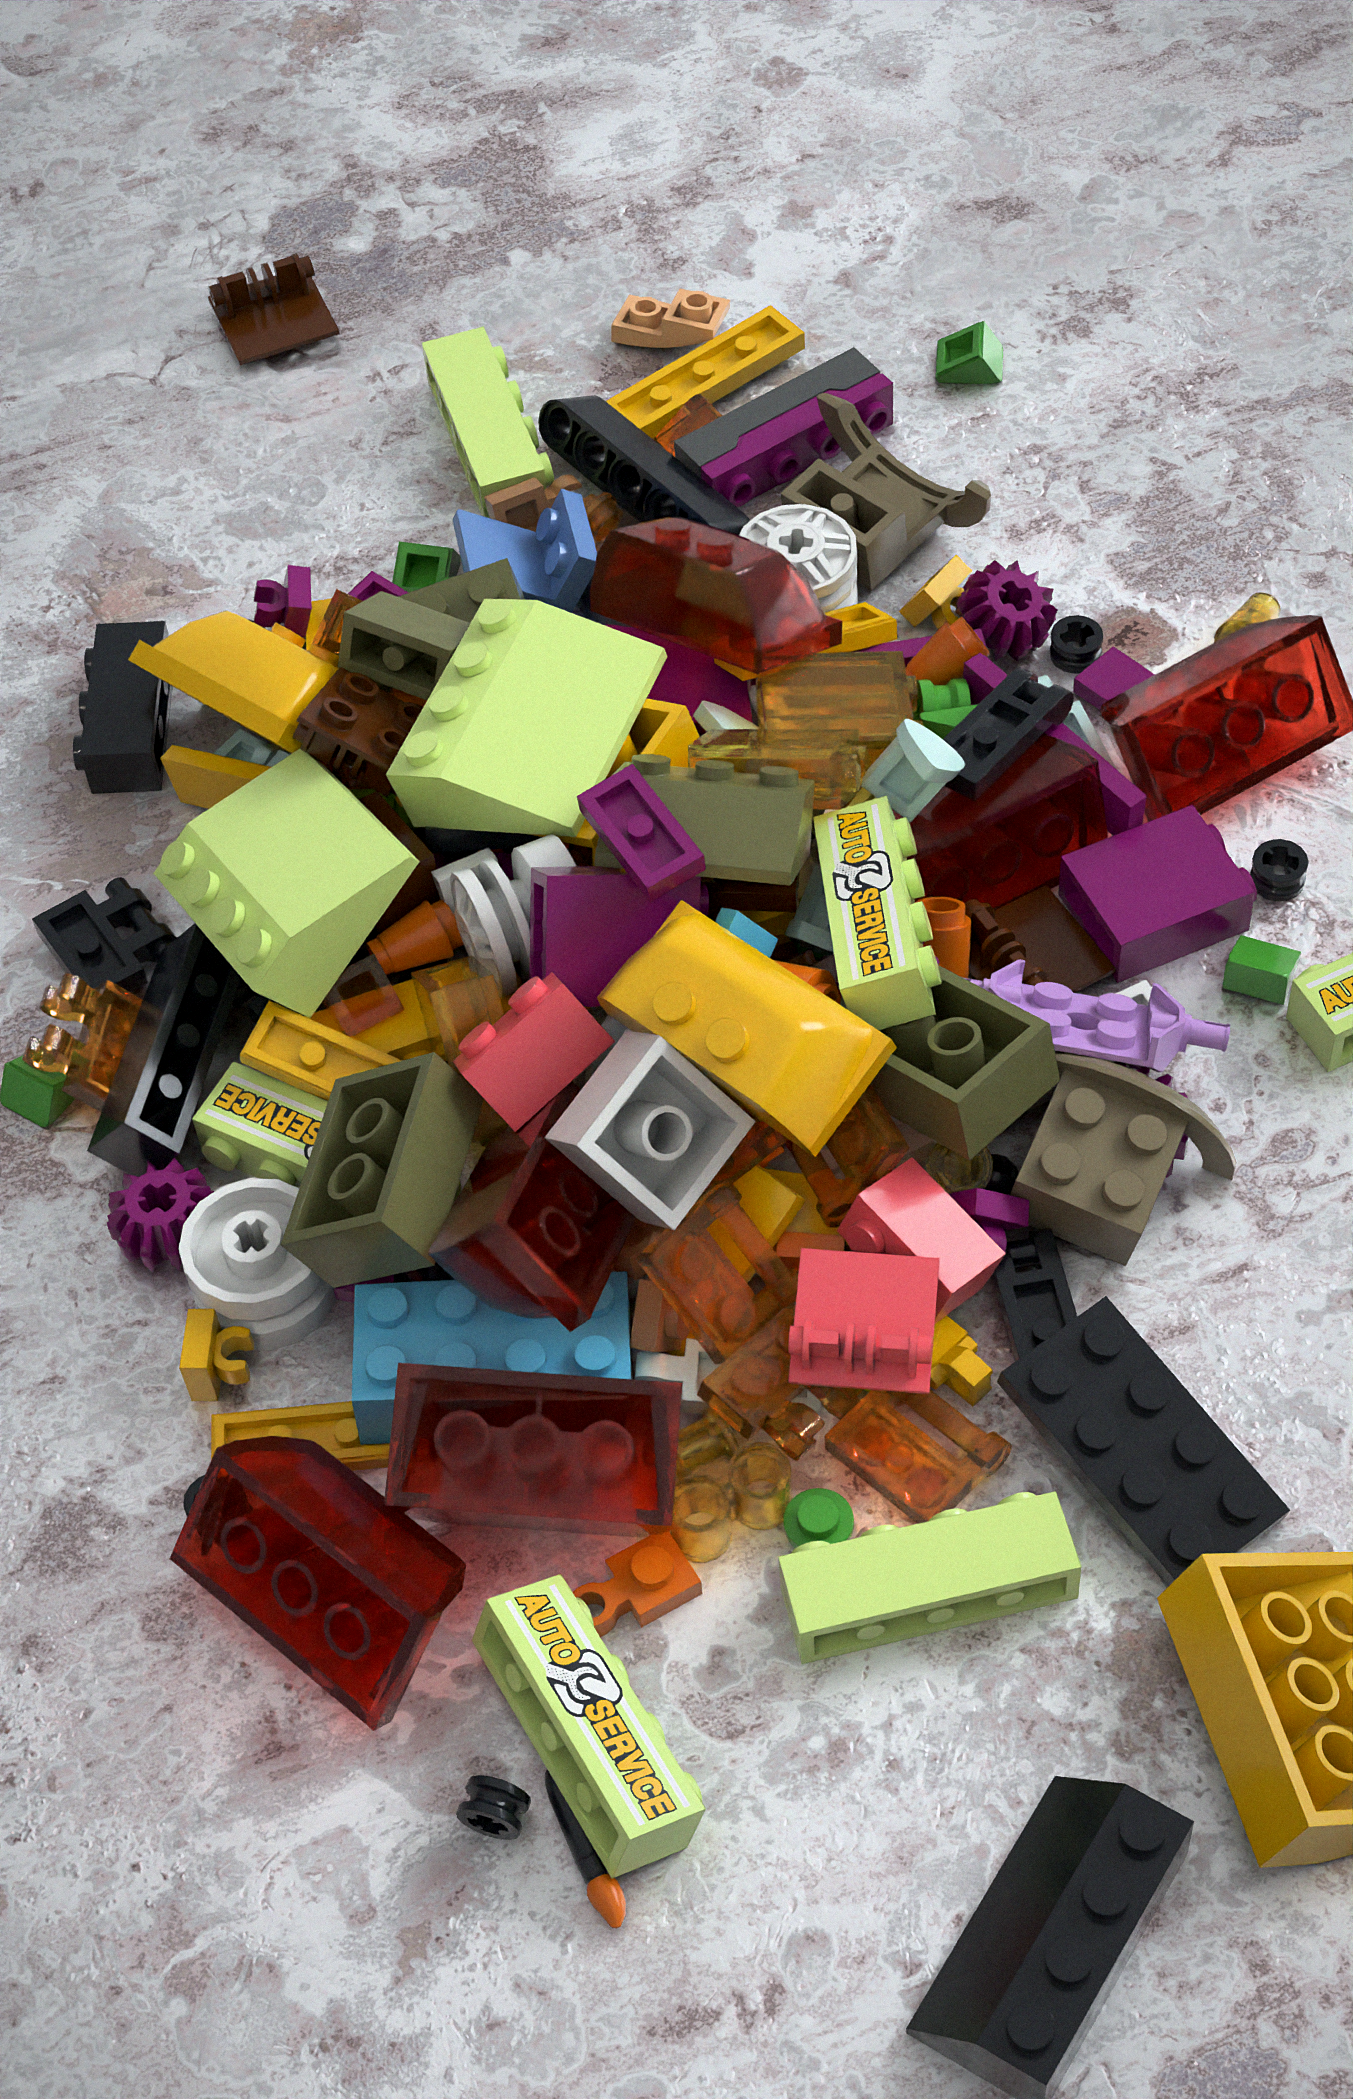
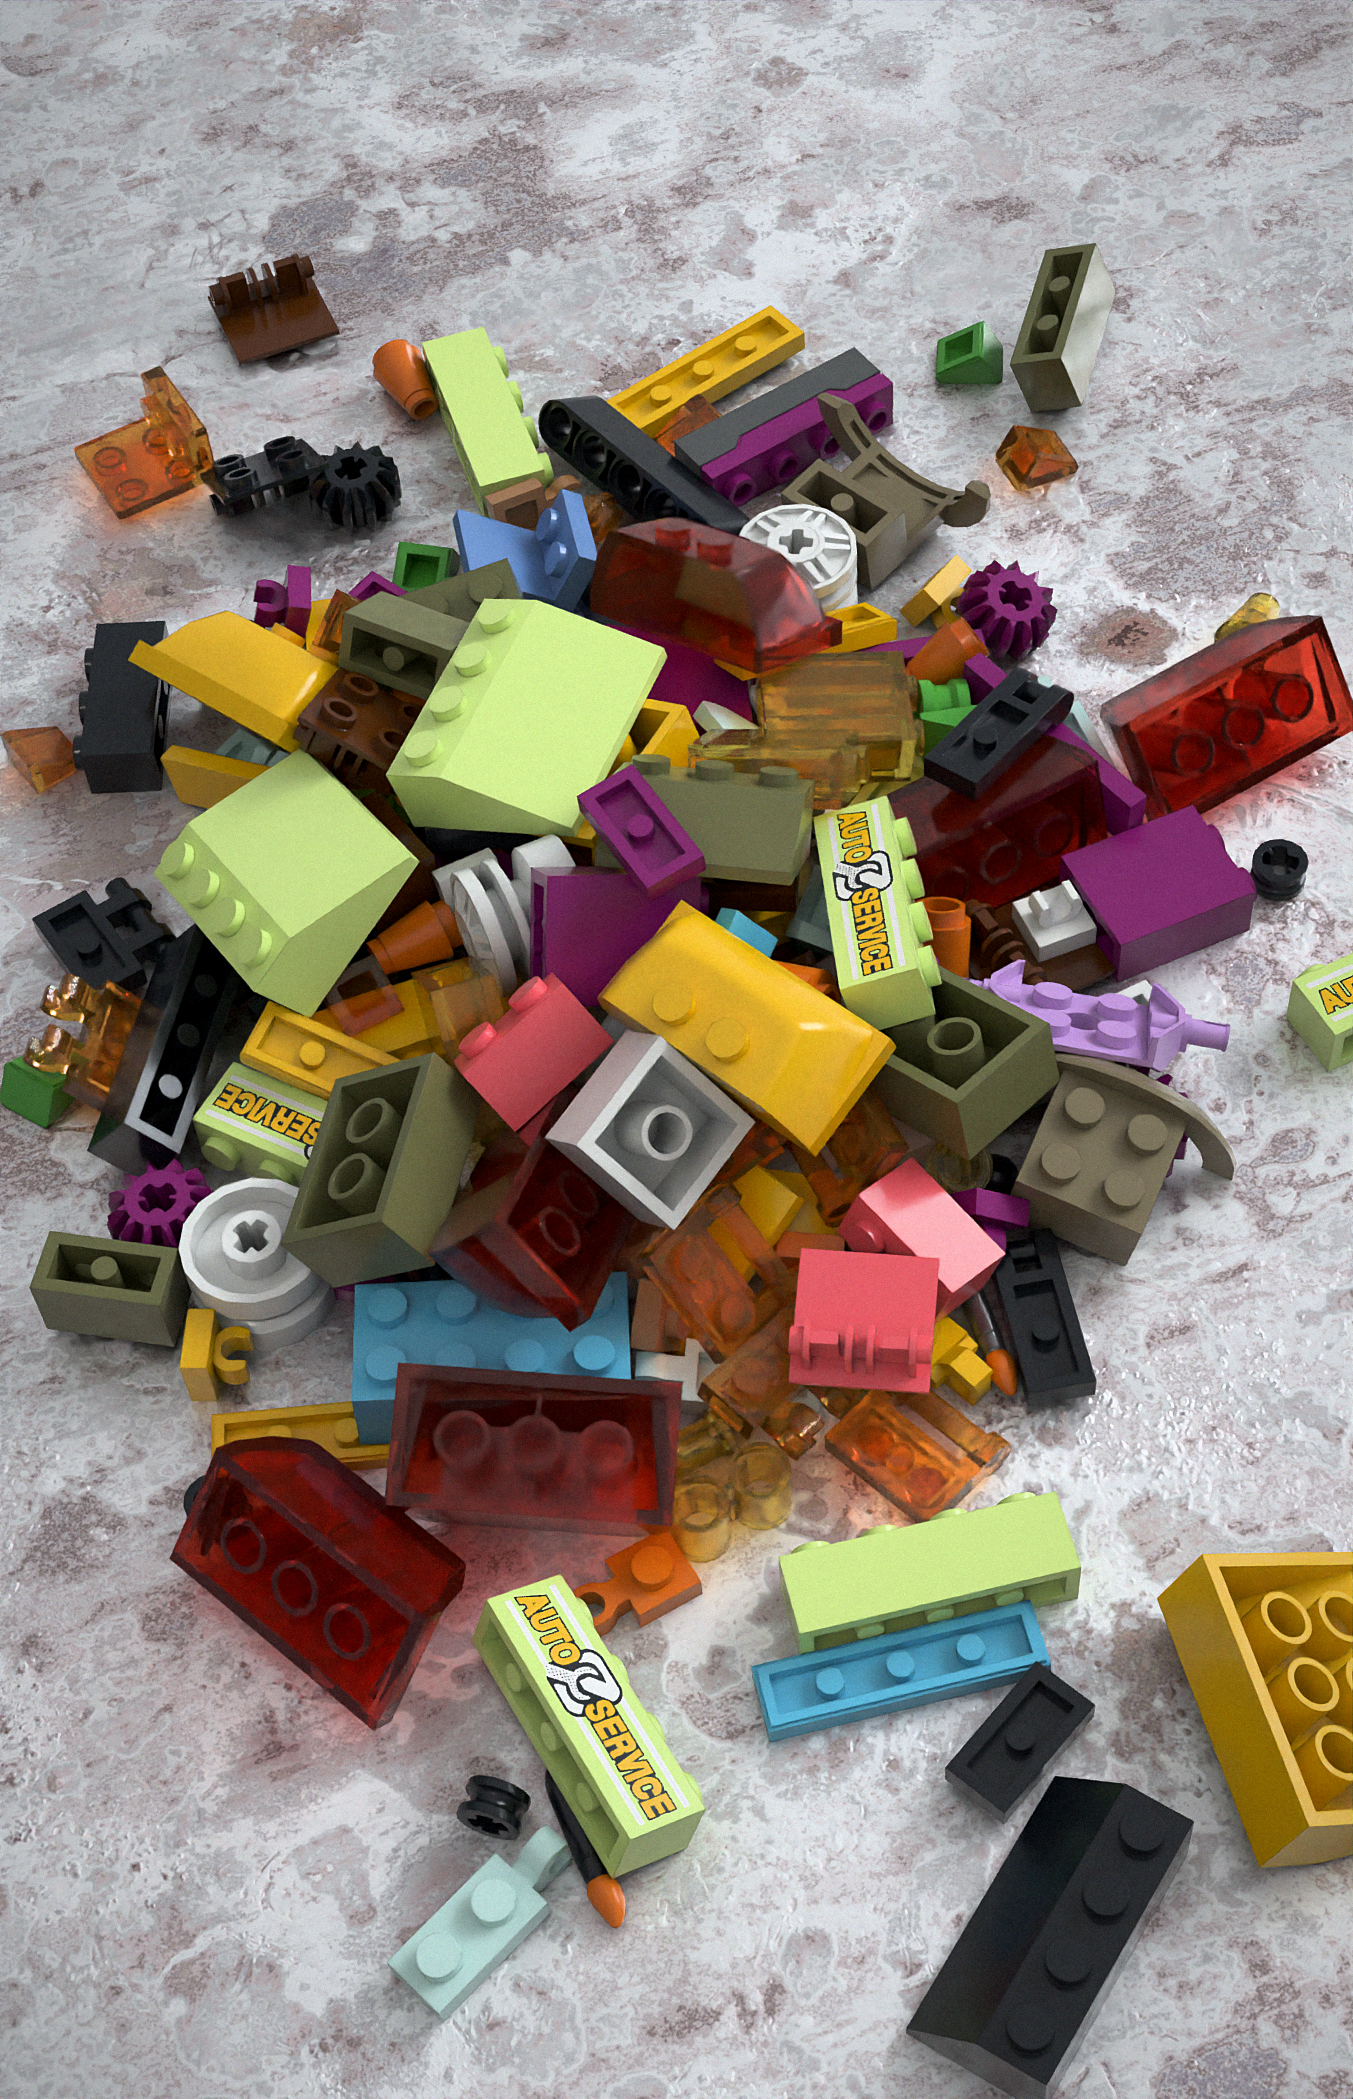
light nougat slope [611,288,730,348] -> none
bright green plate [783,1488,854,1548] -> none
light aqua tile [861,719,965,822] -> none
black plate [997,1296,1290,1586] -> none
black bush [1050,615,1103,674] -> none
magenta tile [1073,646,1158,722] -> none
bright green slope [1222,935,1301,1005] -> none
none -> clear orange slope [0,726,78,794]
none -> olive brick [29,1231,192,1347]
none -> clear orange bracket [74,366,214,519]
none -> black hinge [199,436,330,518]
none -> black gear [307,441,402,536]
none -> orange cone [372,339,439,420]
none -> light aqua plate [387,1824,573,2023]
none -> medium azure tile [751,1600,1051,1742]
none -> black plate [945,1661,1095,1825]
none -> flat silver piece [961,1288,1018,1396]
none -> clear orange slope [995,425,1079,491]
none -> olive brick [1010,243,1116,412]
none -> white tile [1012,880,1097,963]

